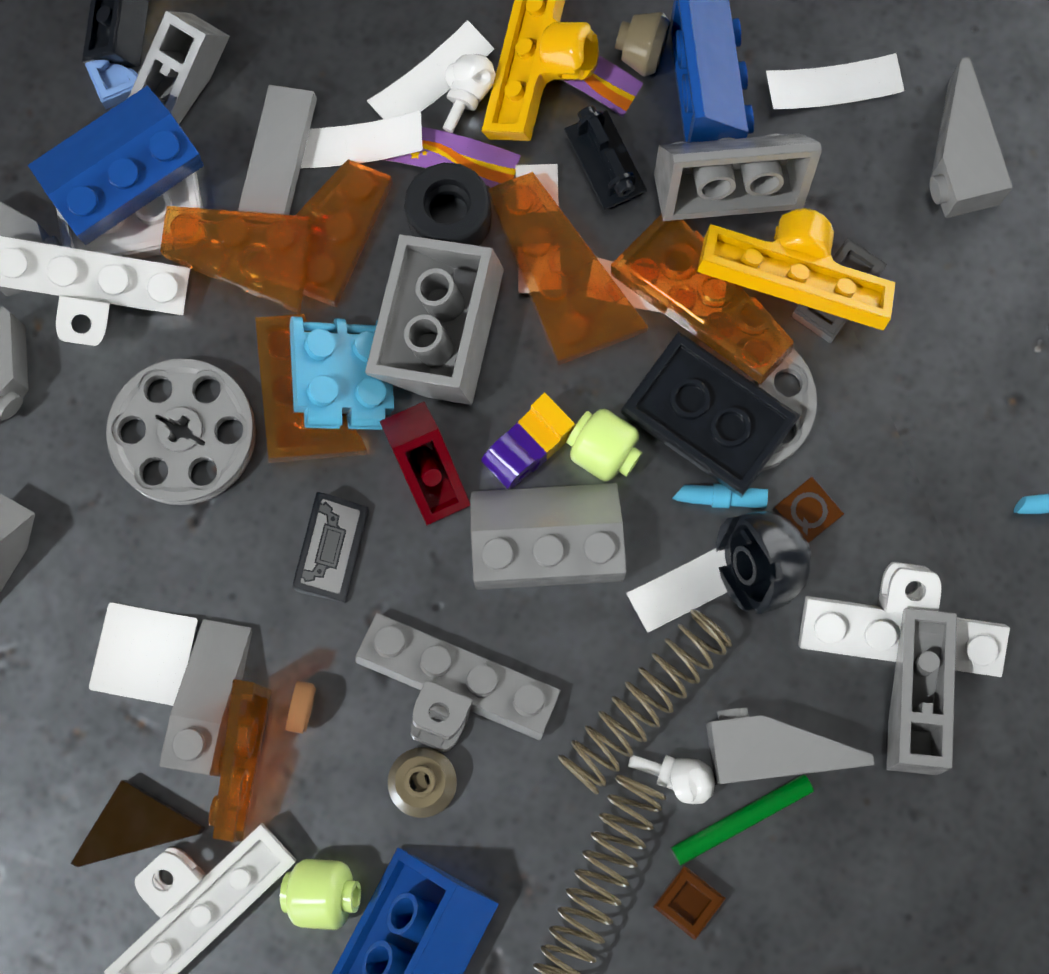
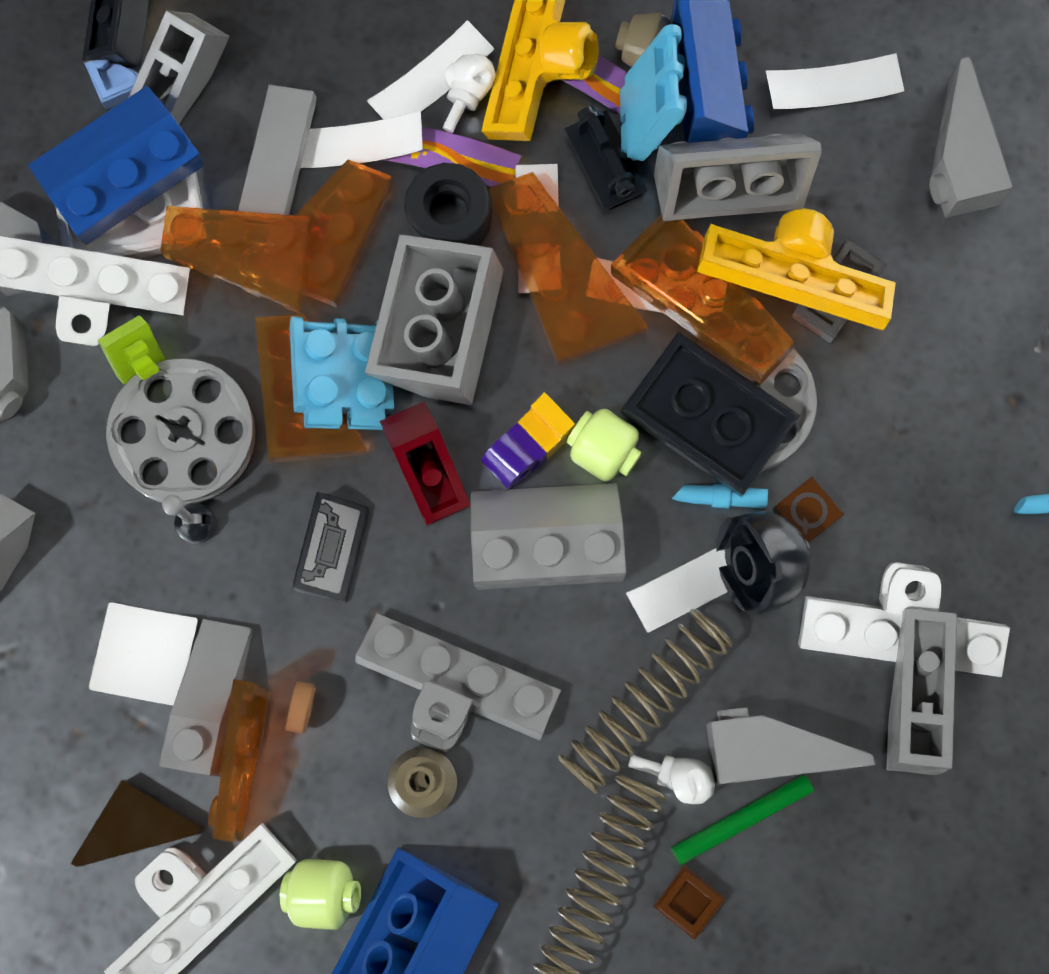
none -> lime tile [97,315,166,385]
none -> black hinge [162,494,216,544]
none -> medium azure plate [620,24,687,161]

